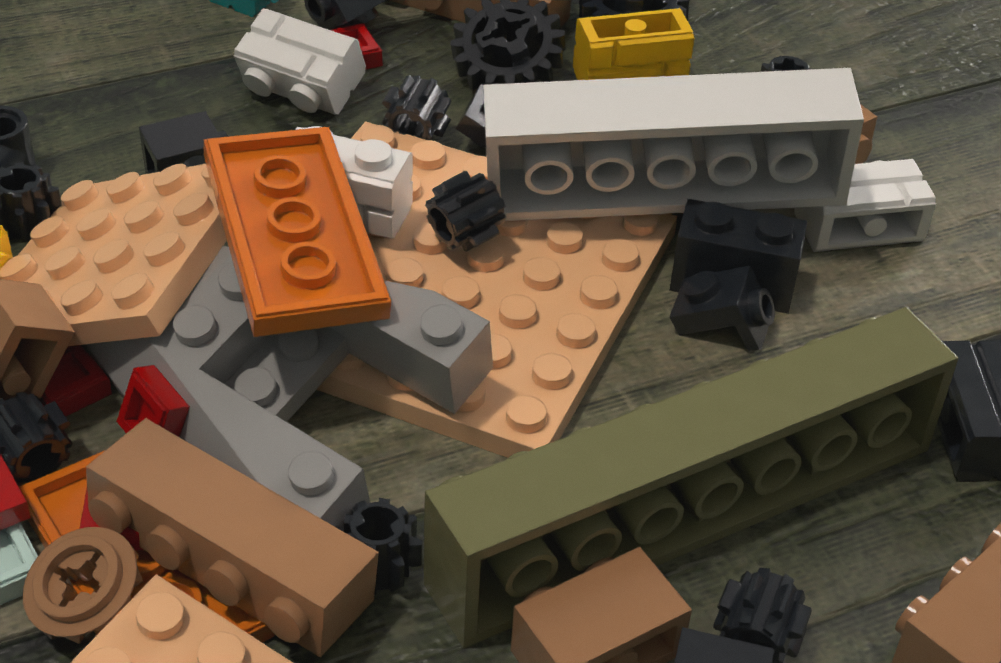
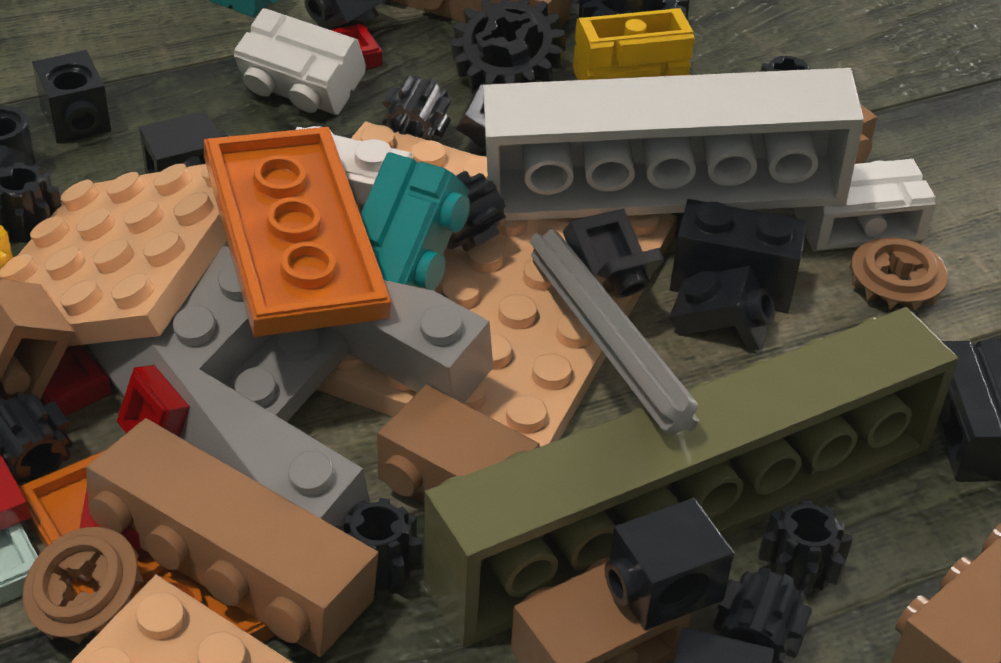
none -> black brick [32,50,111,143]
none -> teal brick [360,152,470,291]
none -> medium nougat brick [377,384,540,504]
none -> light grey axle [530,229,699,436]
none -> black bracket [563,208,665,298]
none -> black brick [605,498,734,631]
none -> black gear [758,500,853,595]
none -> medium nougat gear [850,237,948,312]

